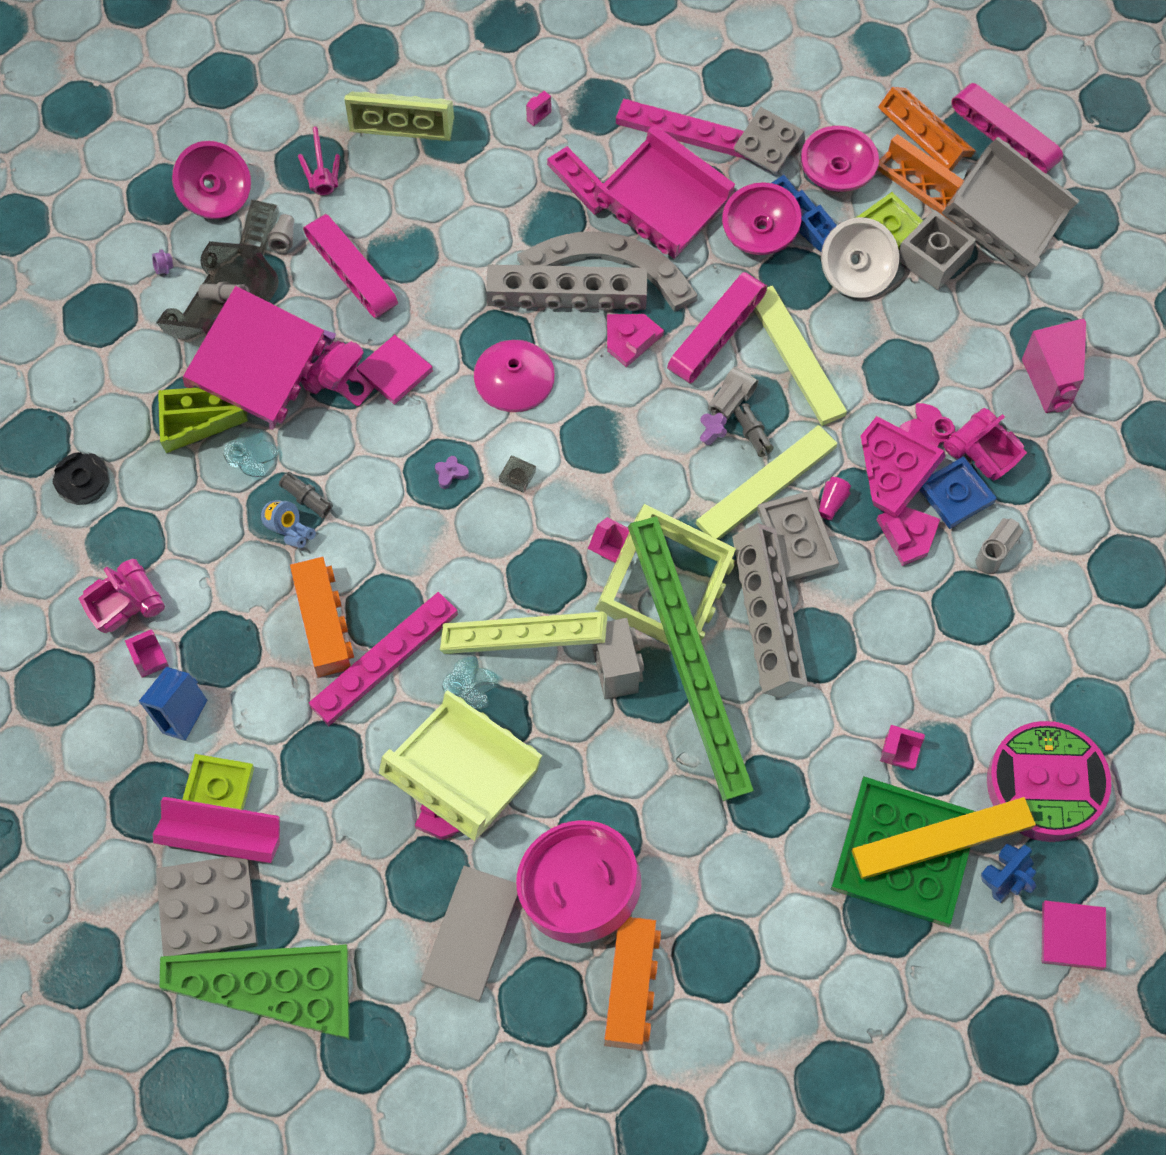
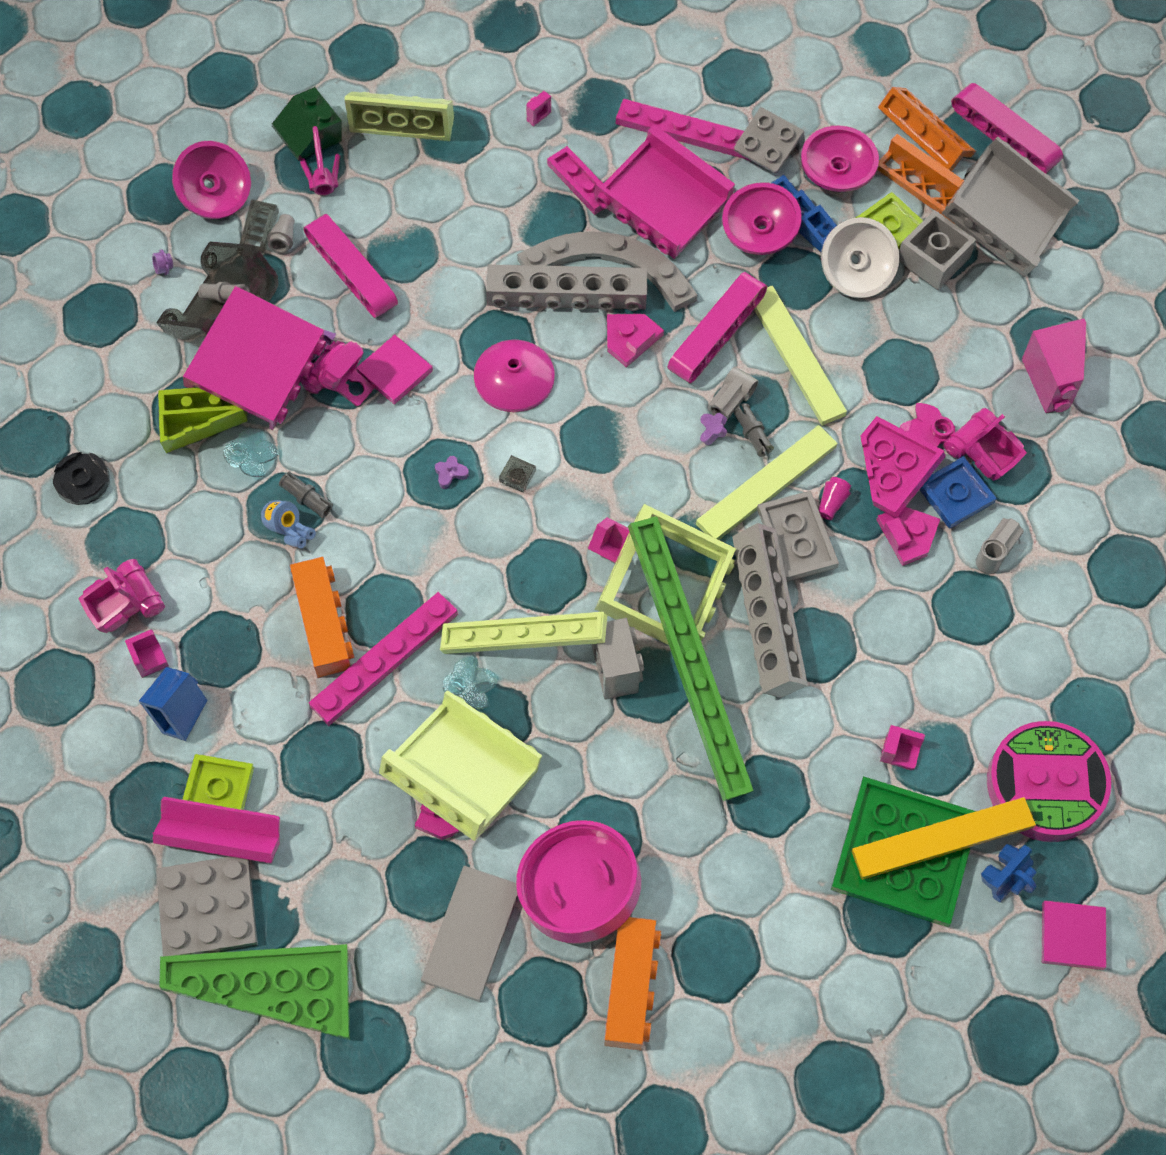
none -> dark green slope [272,87,342,161]

